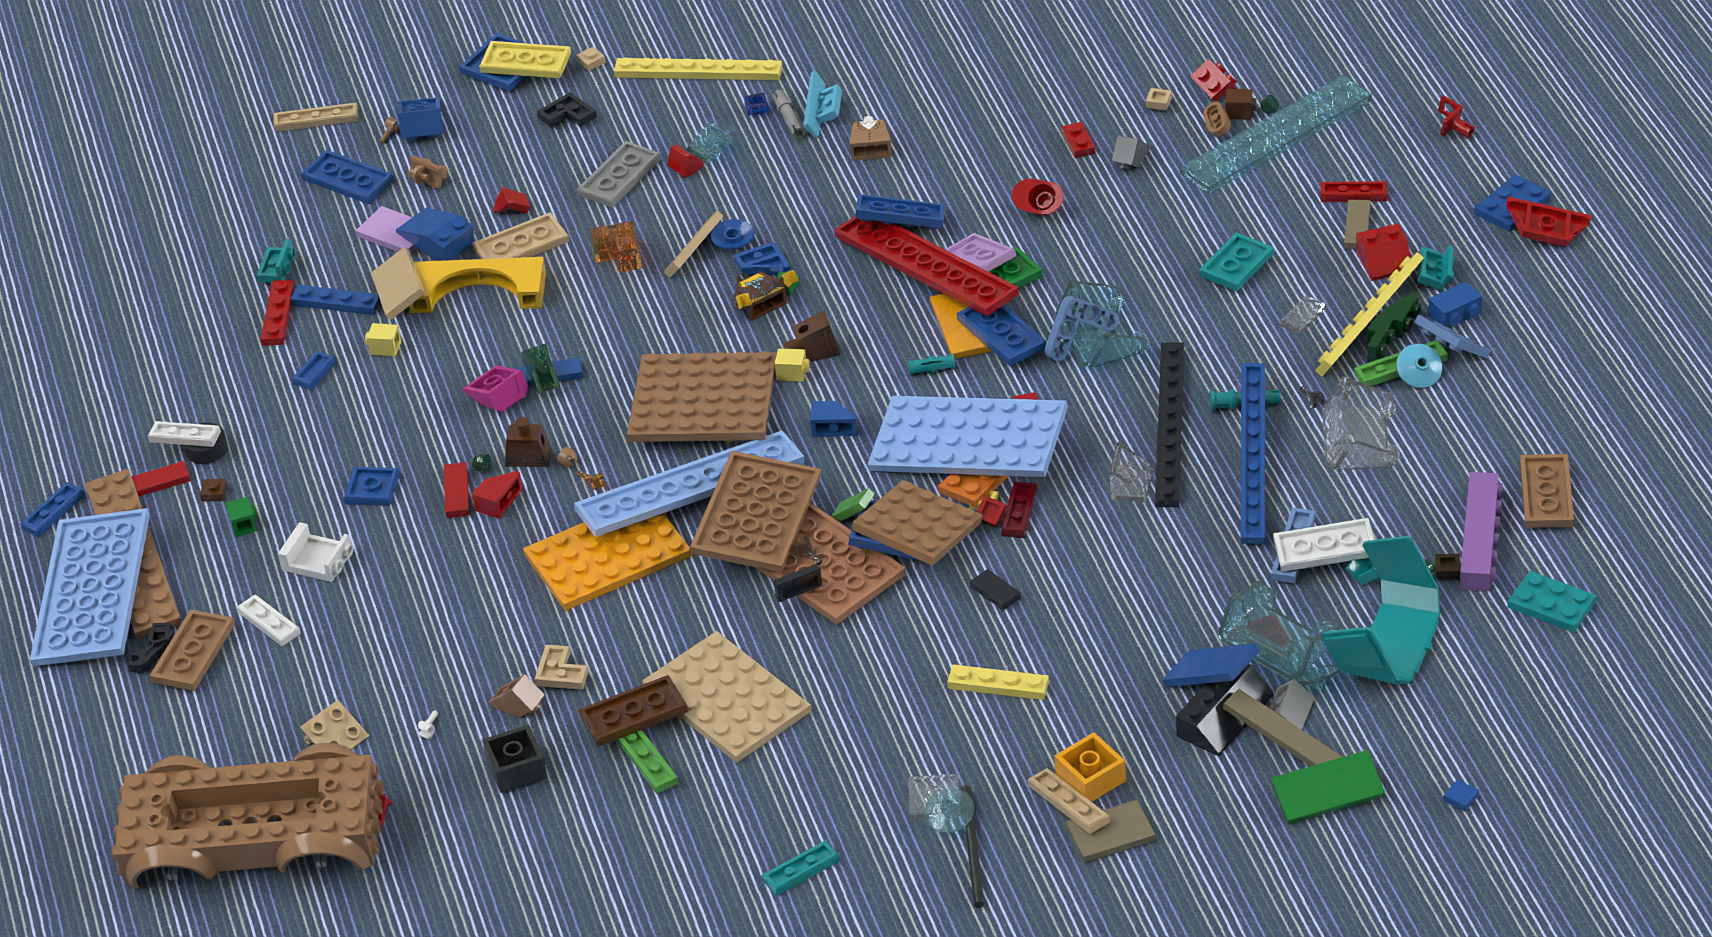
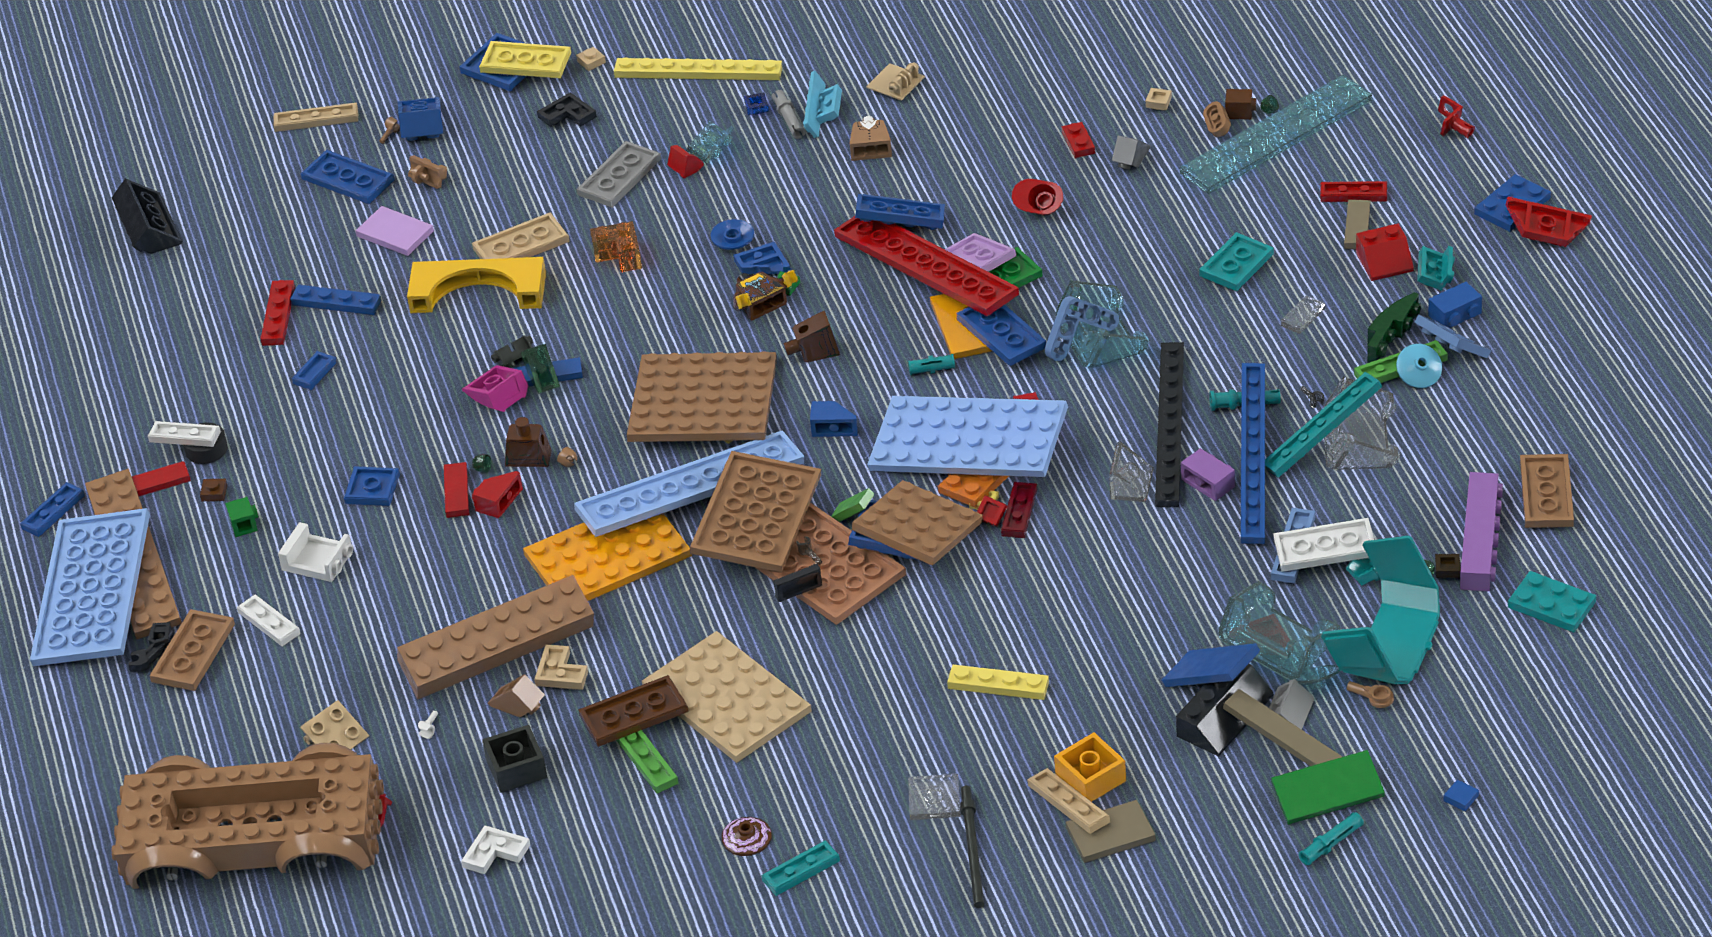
teal bracket [256,239,295,283] -> none
light yellow brick [365,323,401,356] -> none
tan tile [371,247,425,320] -> none
blue slope [396,207,474,261] -> none
red tile [493,187,530,214] -> none
clear orange hand [577,471,606,490] -> none
tan tile [664,211,723,278] -> none
light yellow brick [775,349,810,382] -> none
clear light blue dish [924,788,974,833] -> none
black tile [970,569,1021,610] -> none
bracket [1190,59,1237,102] -> none
light yellow plate [1315,252,1424,376] -> none
none -> black slope [111,178,183,254]
none -> medium nougat brick [397,575,594,700]
none -> white plate [461,826,530,874]
none -> pearl dark grey hinge [491,335,539,368]
none -> dish [722,817,772,856]
none -> tan hinge [866,62,925,101]
none -> medium lavender brick [1181,448,1235,501]
none -> teal plate [1265,372,1382,478]
none -> teal pin [1298,812,1364,866]
none -> medium nougat plate [1347,681,1394,708]

